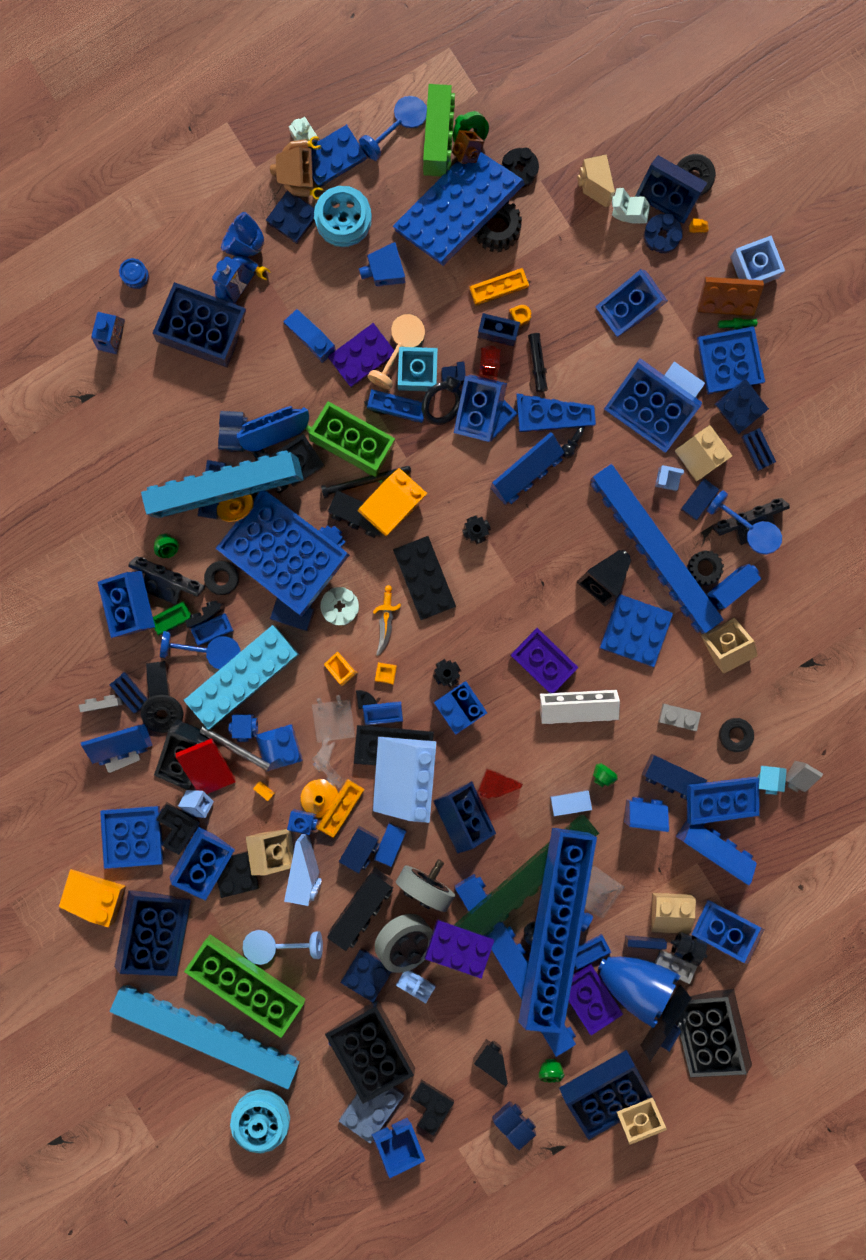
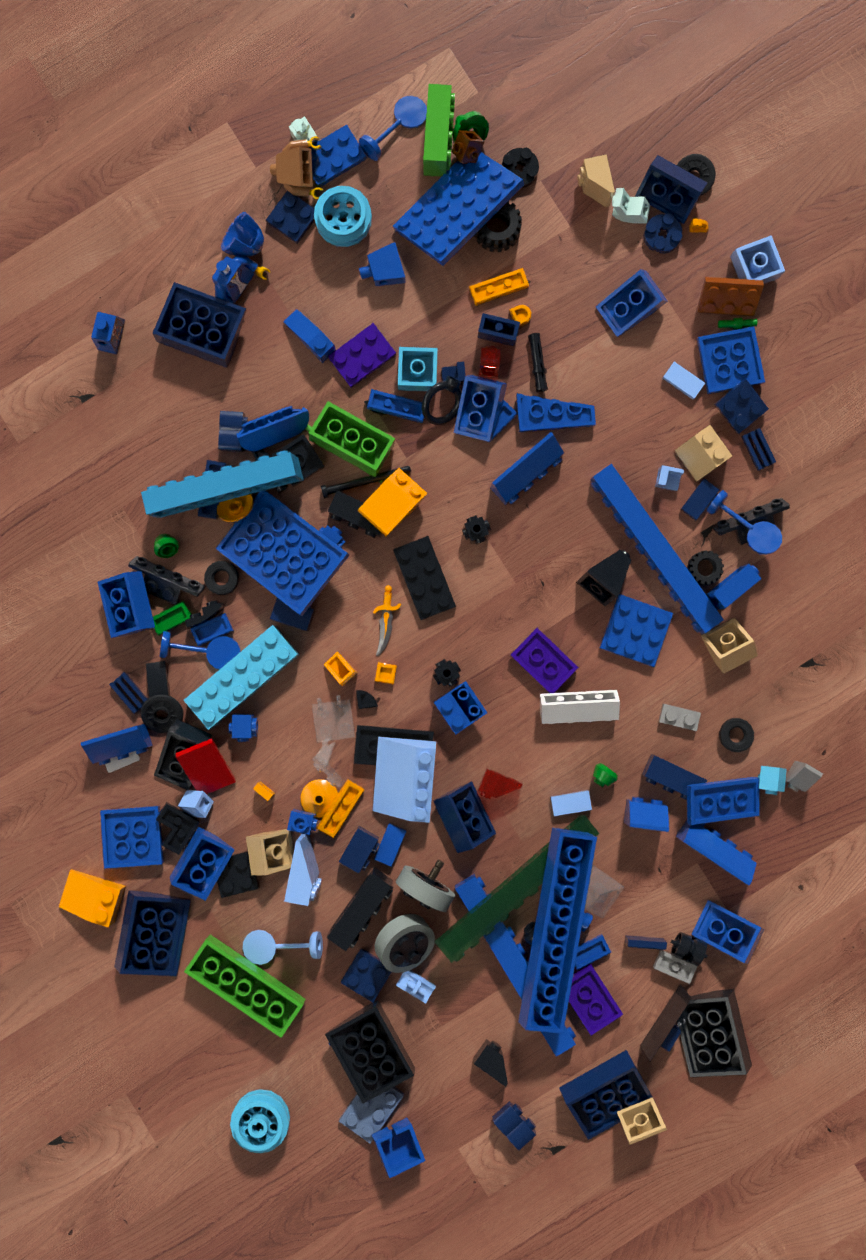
light grey plate [79,695,123,712] -> none
dark azure brick [109,985,300,1089] -> none
blue wheel [119,258,149,289] -> none
flat silver bar [199,726,270,771] -> none
blue slope [256,724,303,772] -> none
light aqua plate [320,587,359,626] -> none
blue tile [363,701,403,725] -> none
light nougat piece [367,314,425,390] -> none
black plate [411,1079,454,1136] -> none
dark purple plate [425,920,494,979] -> none
green cone [538,1059,565,1083] -> none
black bar [561,426,585,458] -> none
blue cylinder [598,956,681,1029] -> none
blue slope [604,358,702,453] -> none
tan slope [651,893,696,934] -> none

